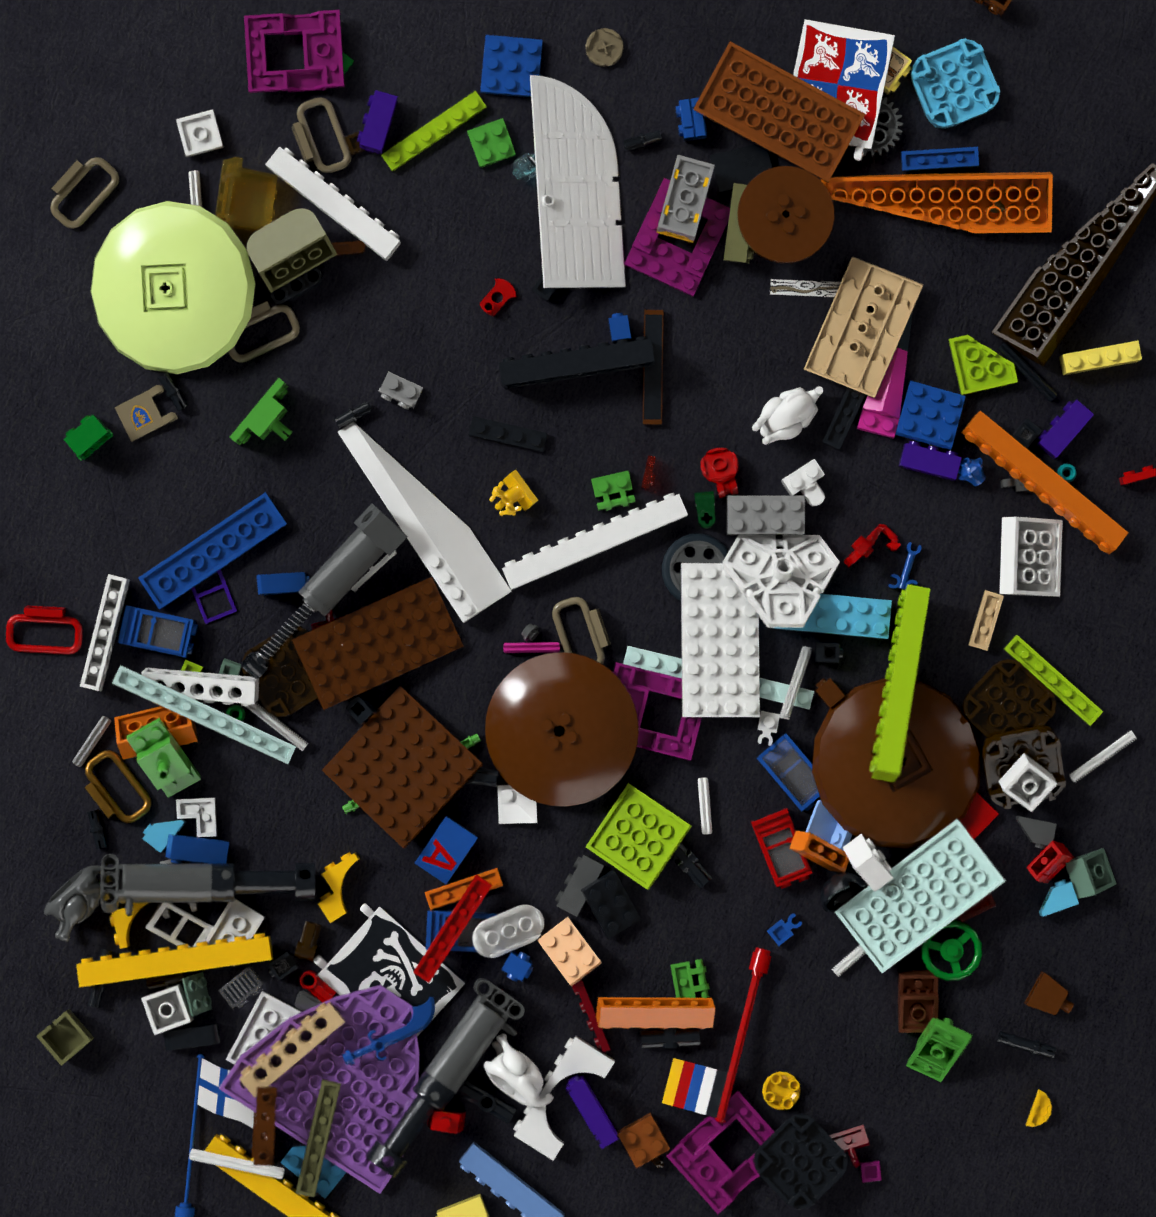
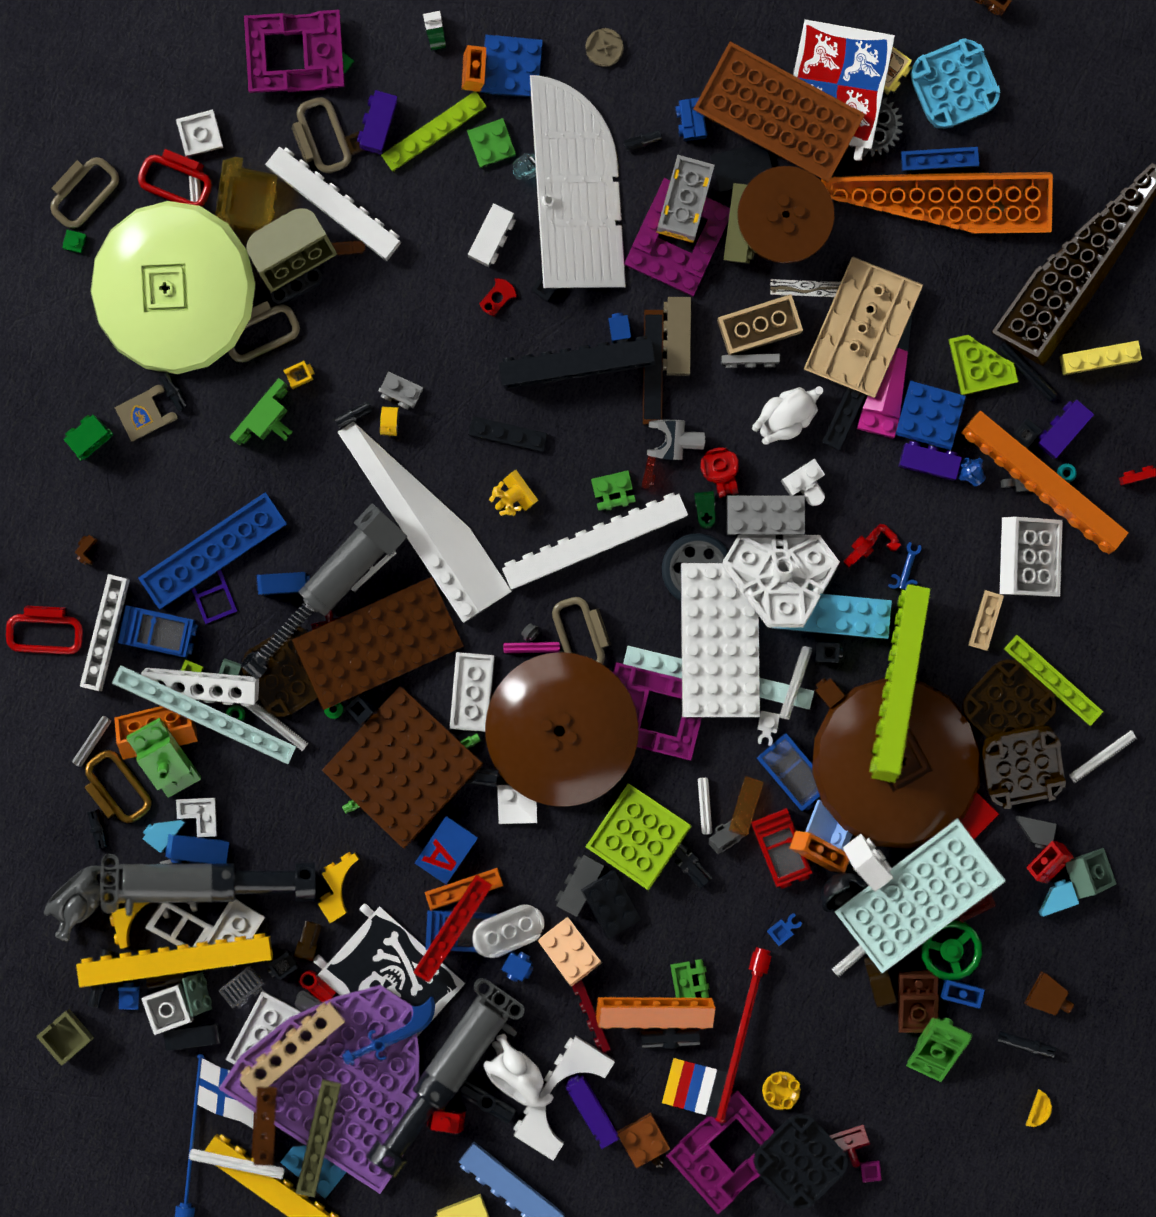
white brick [999,753,1057,812] -> none
none -> green plate [62,230,86,254]
none -> reddish brown bracket [75,535,98,565]
none -> blue bracket [118,982,139,1010]
none -> red bar [138,149,212,207]
none -> yellow window [283,361,315,389]
none -> green plate [324,702,343,719]
none -> yellow piece [380,407,399,436]
none -> leg [423,11,446,51]
none -> white tile [450,652,495,732]
none -> orange brick [462,45,486,92]
none -> white brick [468,203,516,267]
none -> light grey connector [647,419,705,460]
none -> dark tan brick [663,297,691,376]
none -> dark grey piece [709,817,748,854]
none -> tan brick [717,294,803,355]
none -> light grey plate [721,354,780,368]
none -> clear orange tile [728,776,764,836]
none -> dark brown piece [864,957,896,1008]
none -> blue brick [940,980,985,1009]

